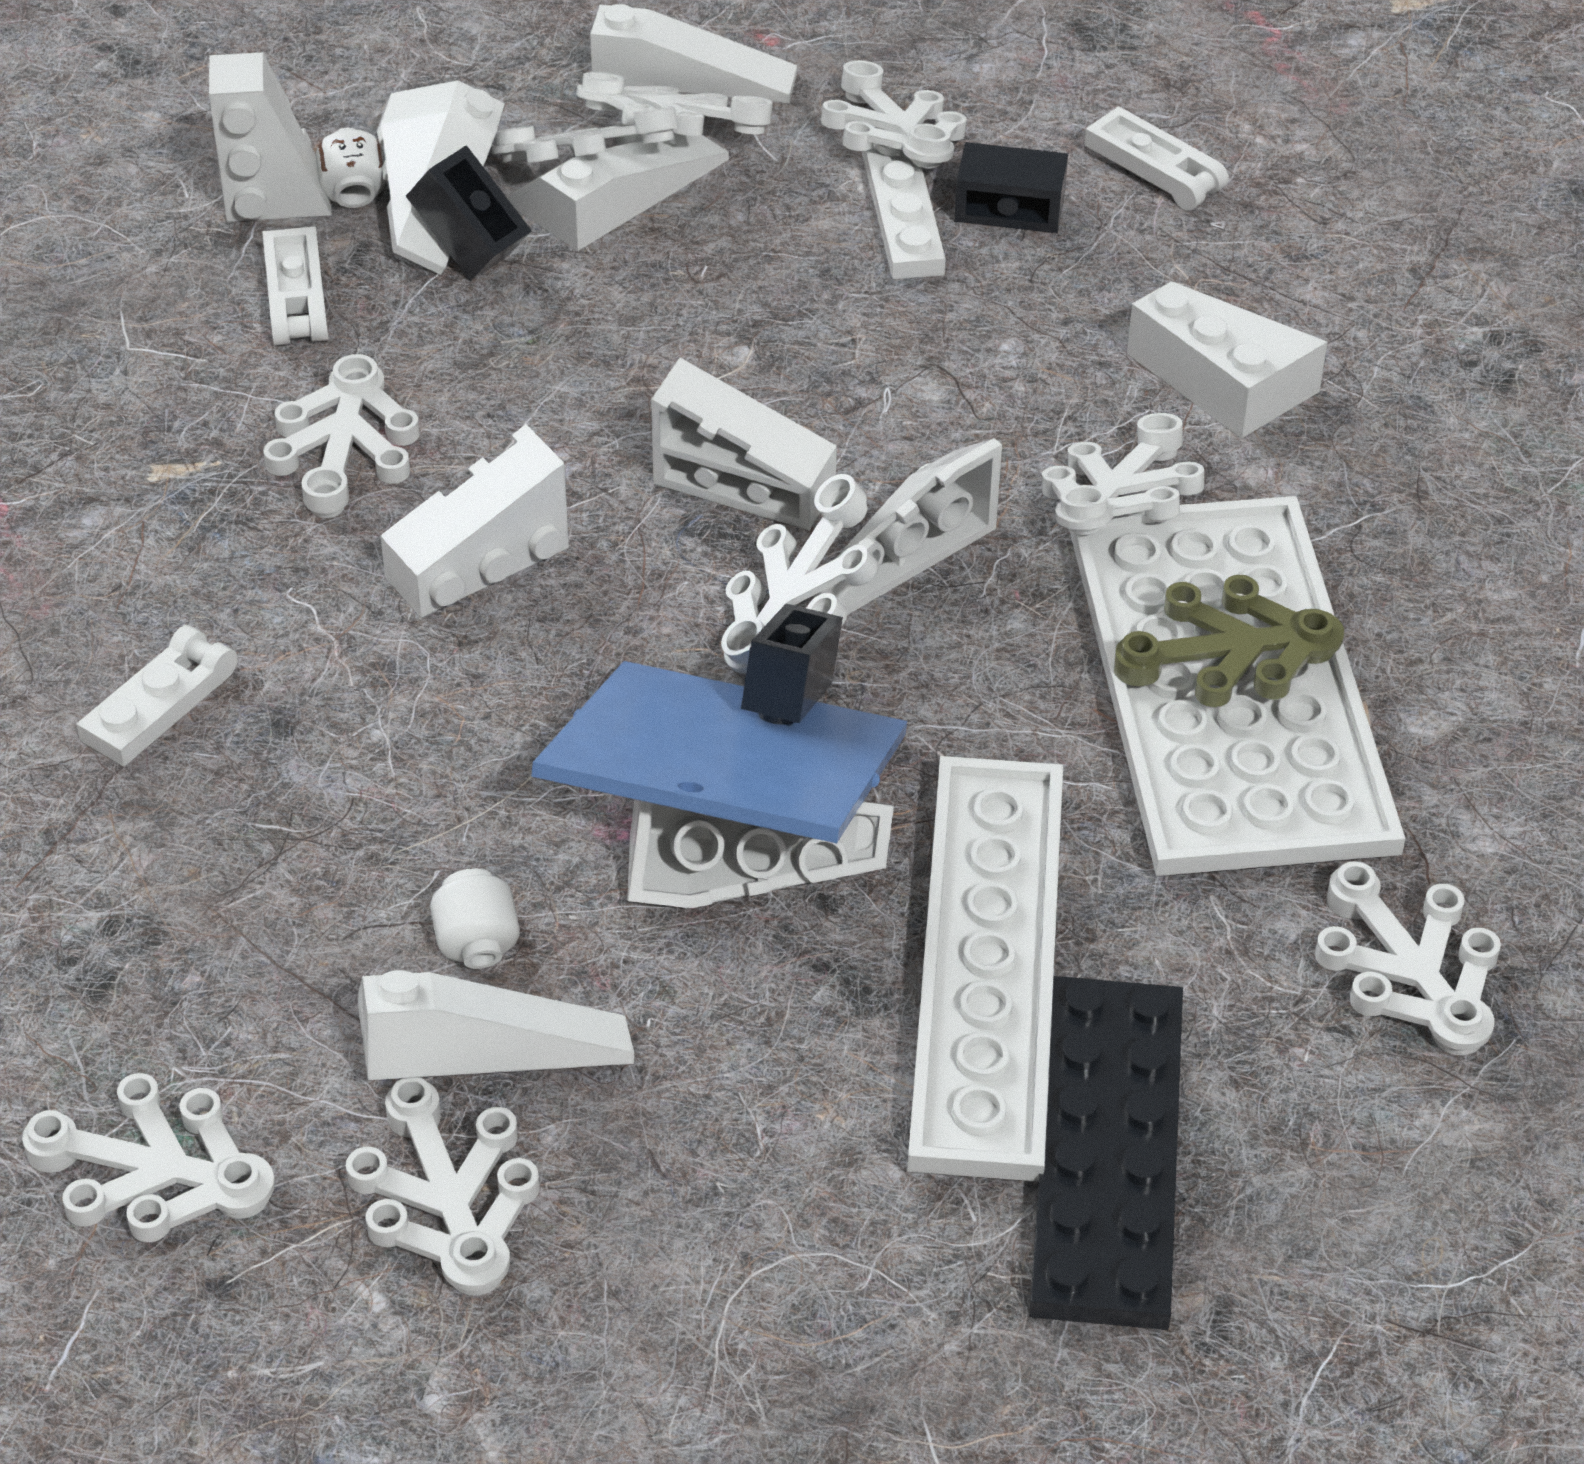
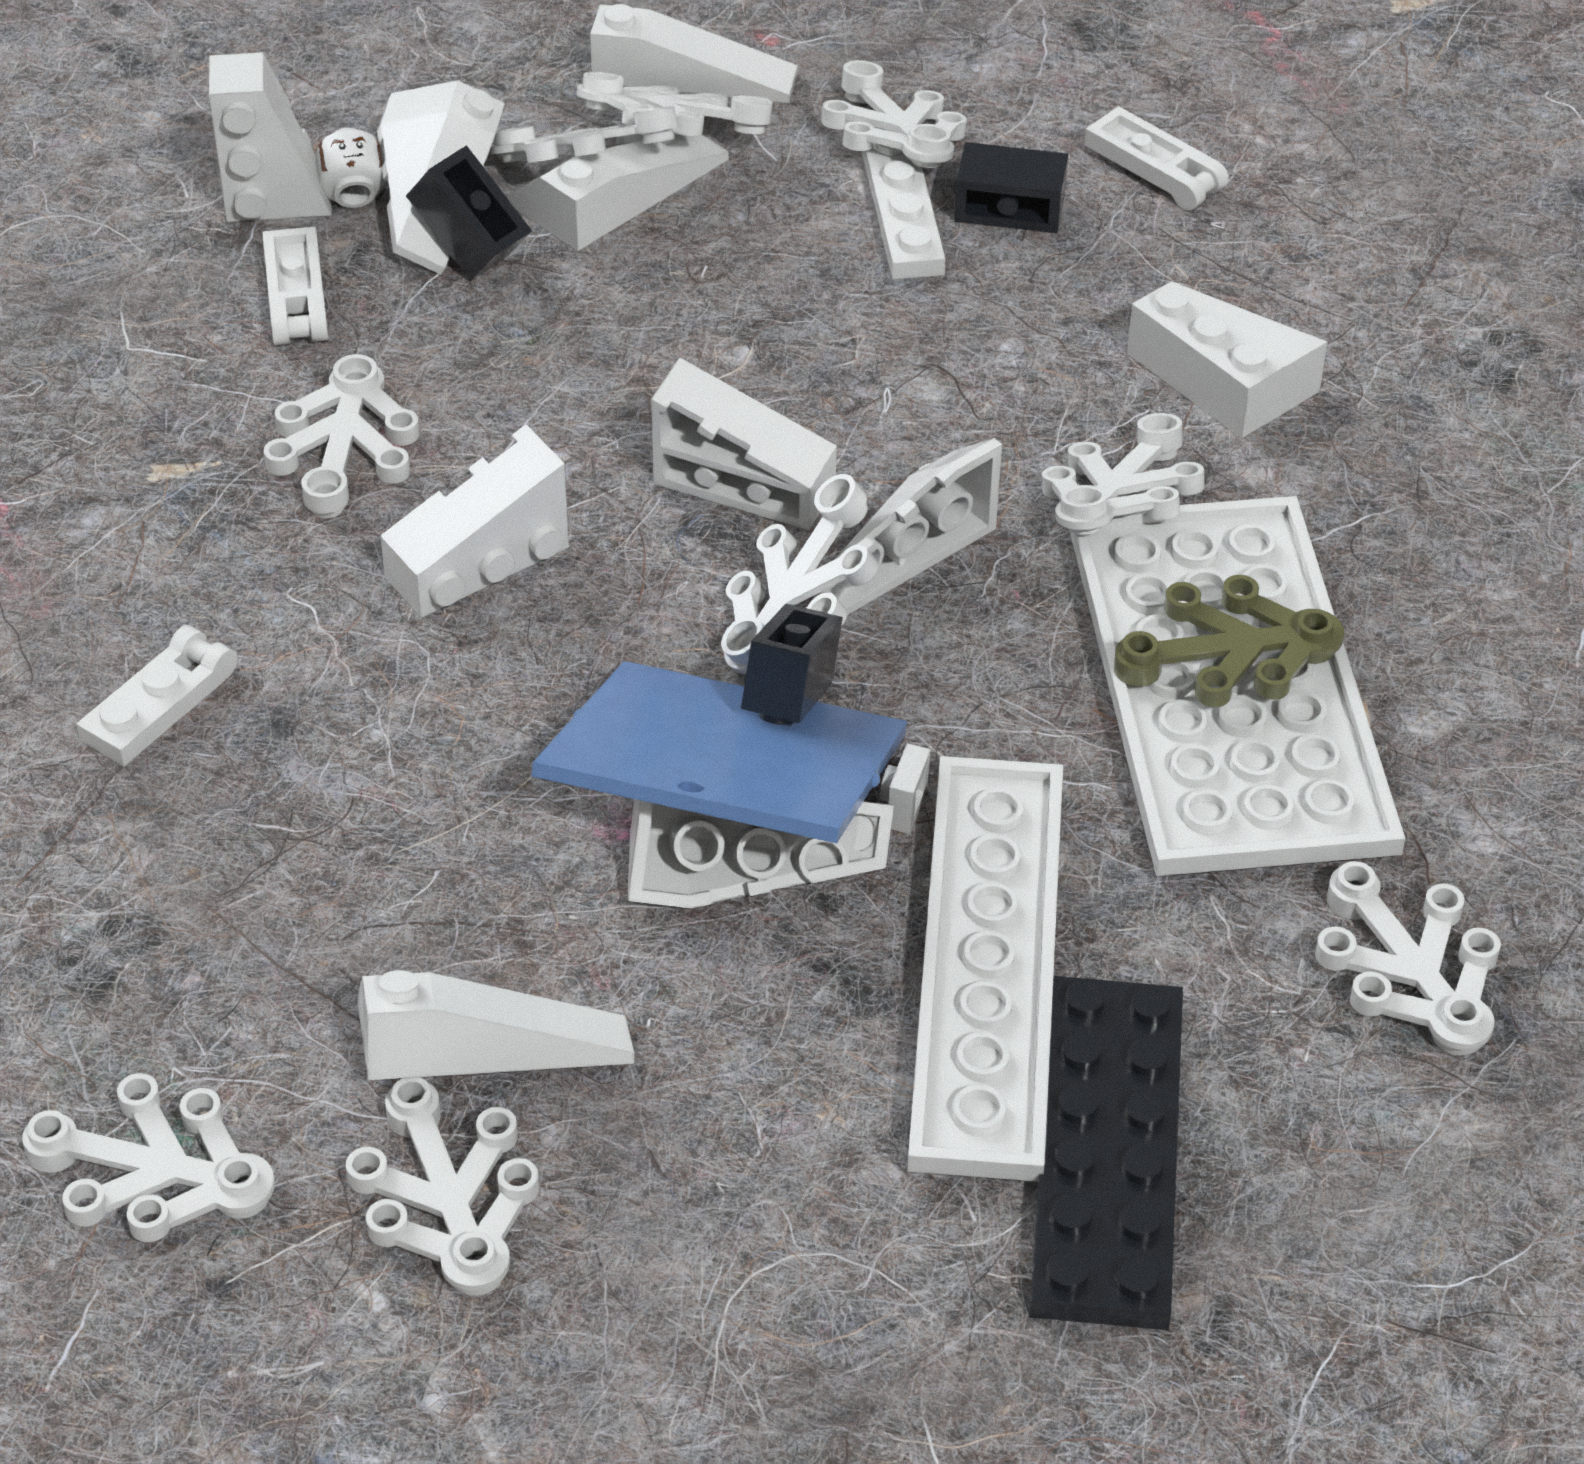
white head [430,868,520,969] -> none
none -> white plate [879,743,931,834]

